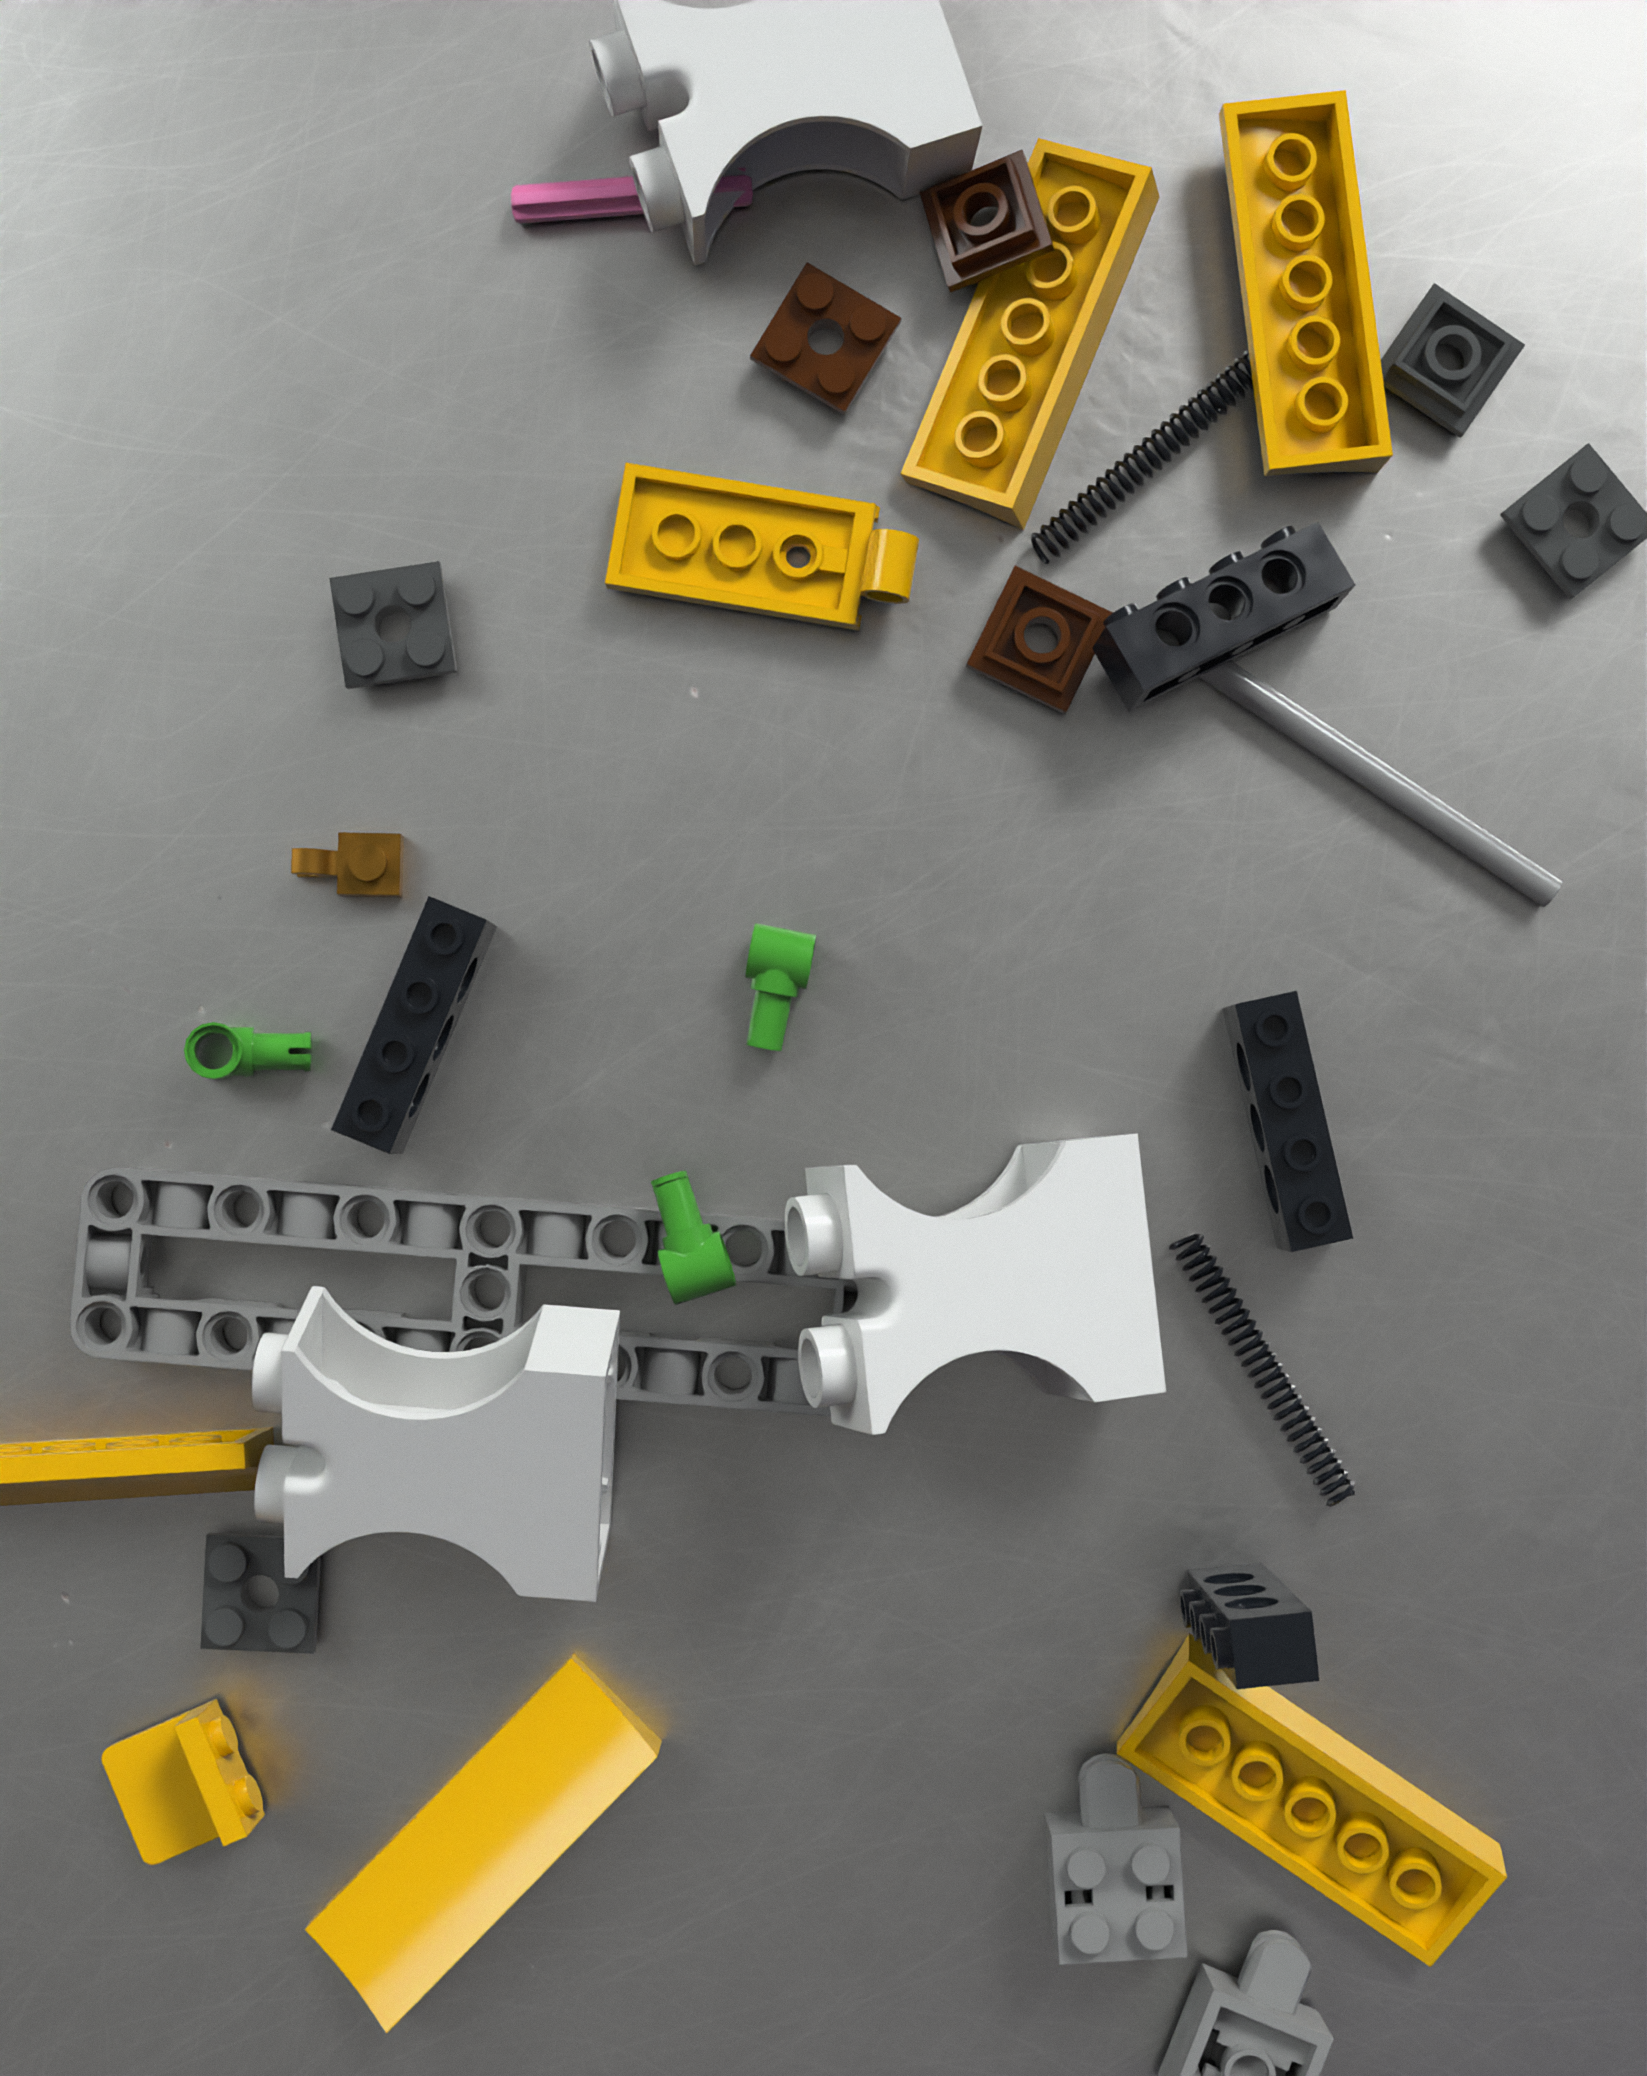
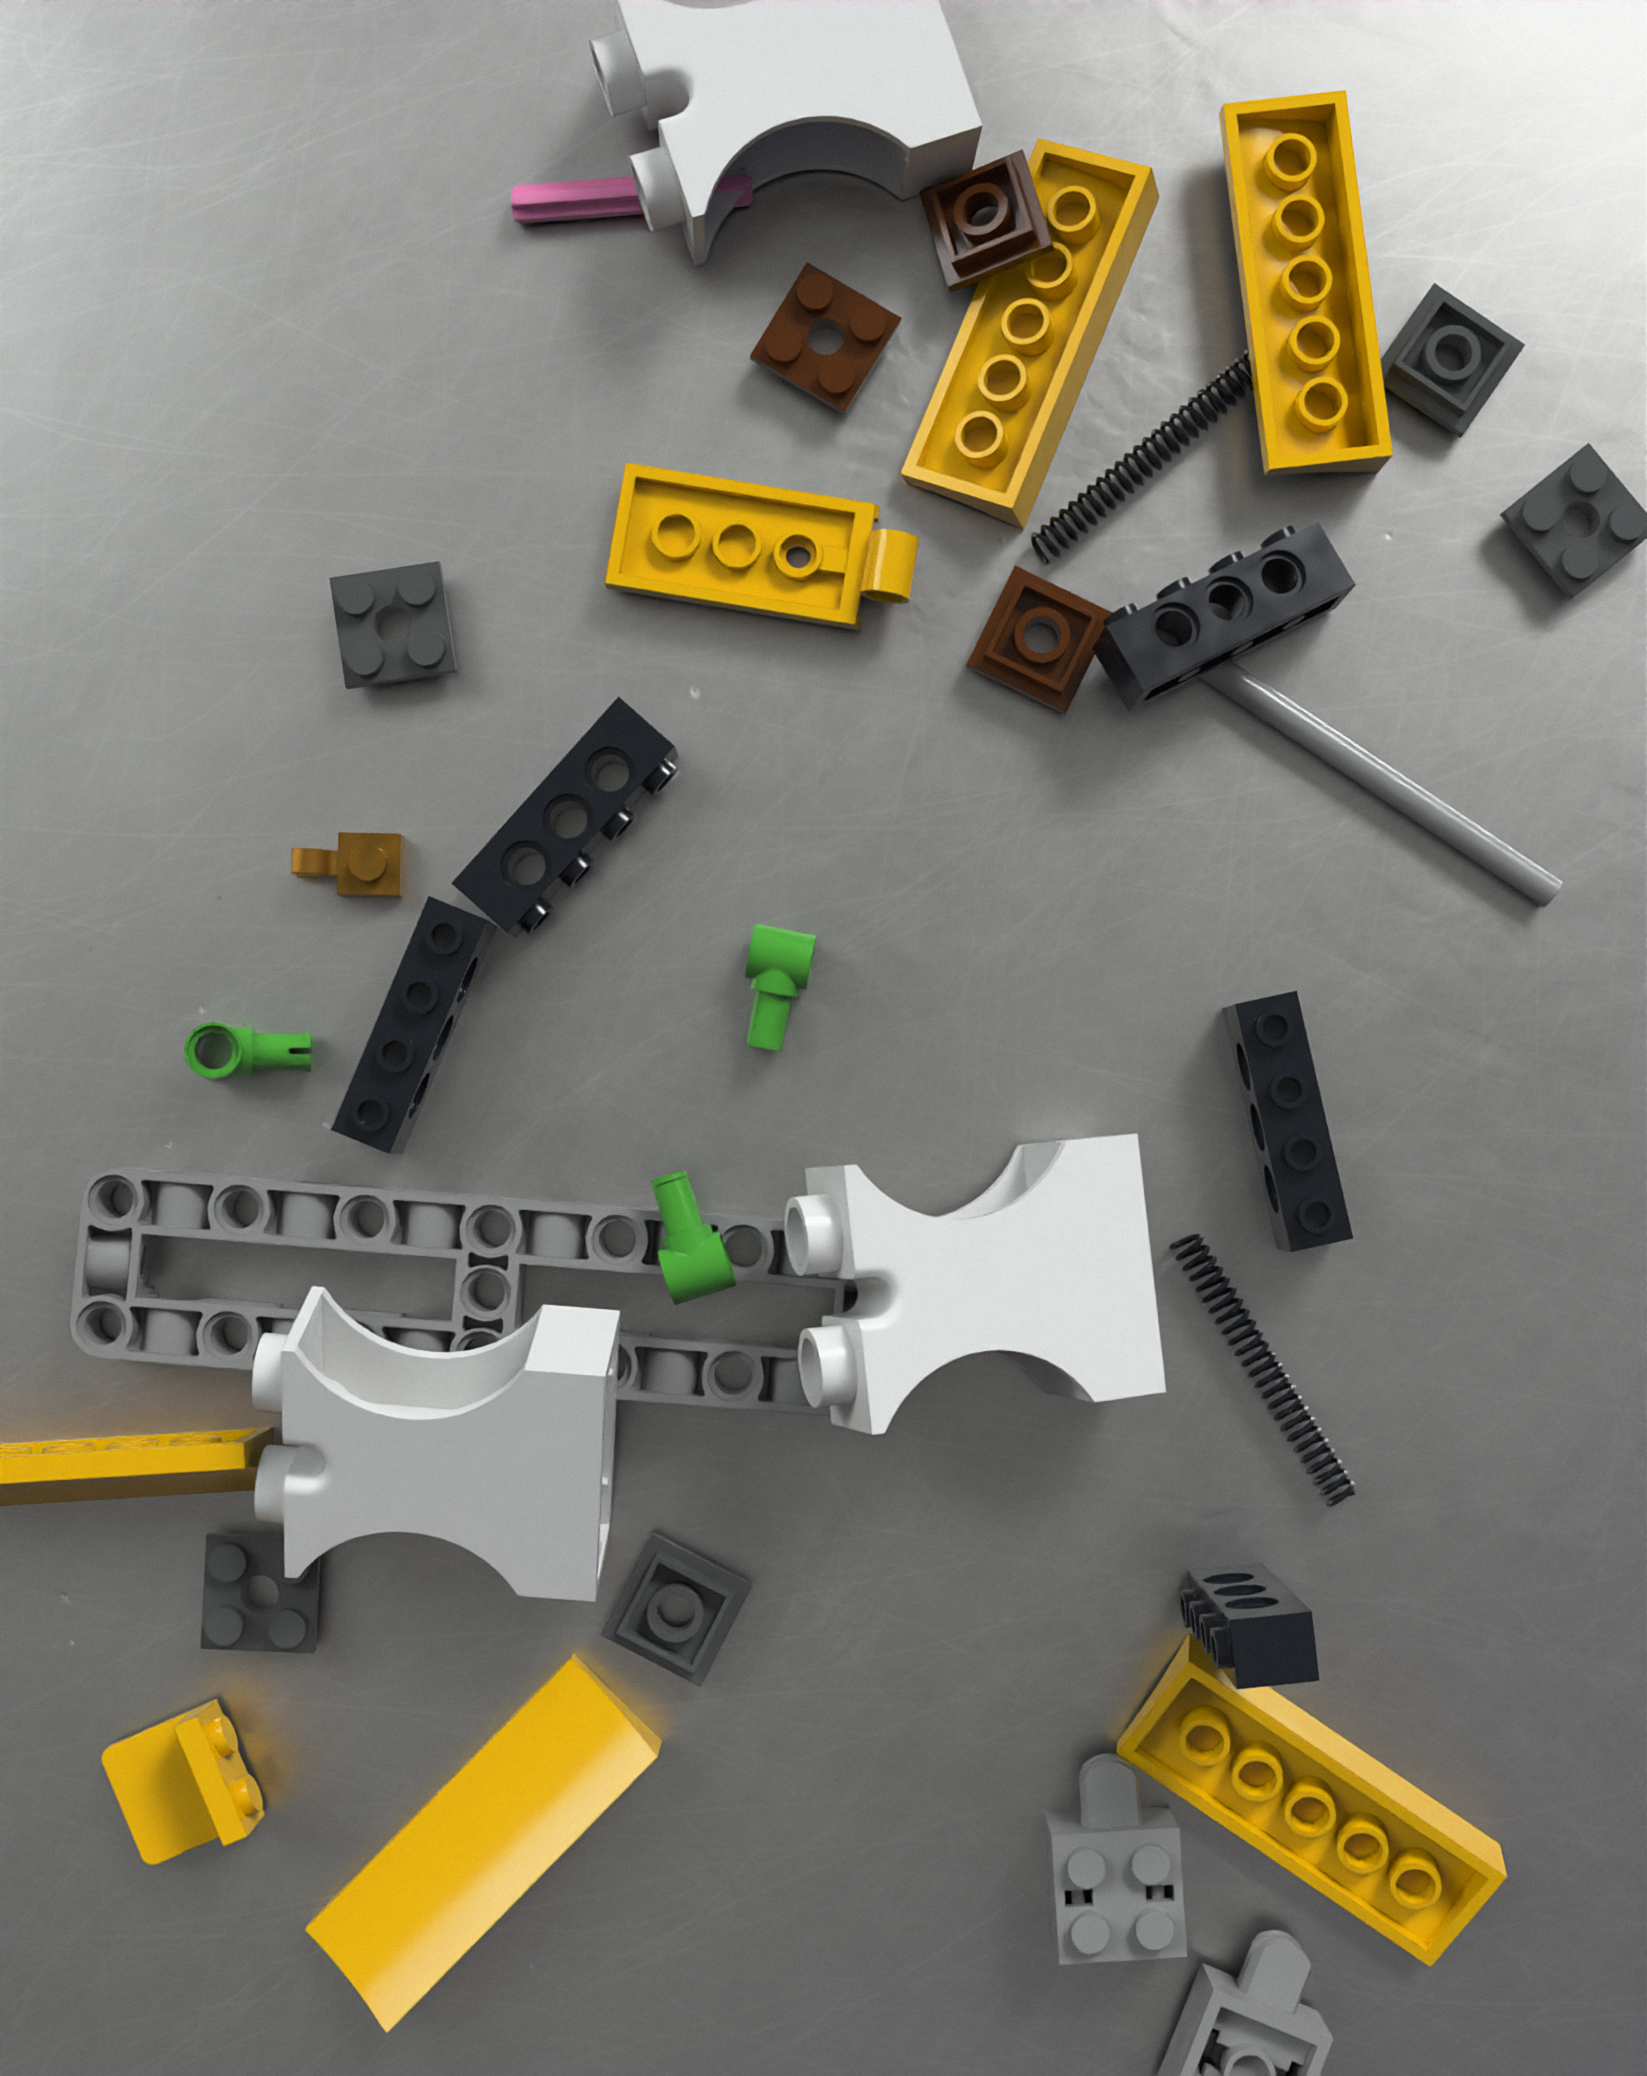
none -> black brick [451,696,678,938]
none -> dark grey piece [601,1532,753,1687]

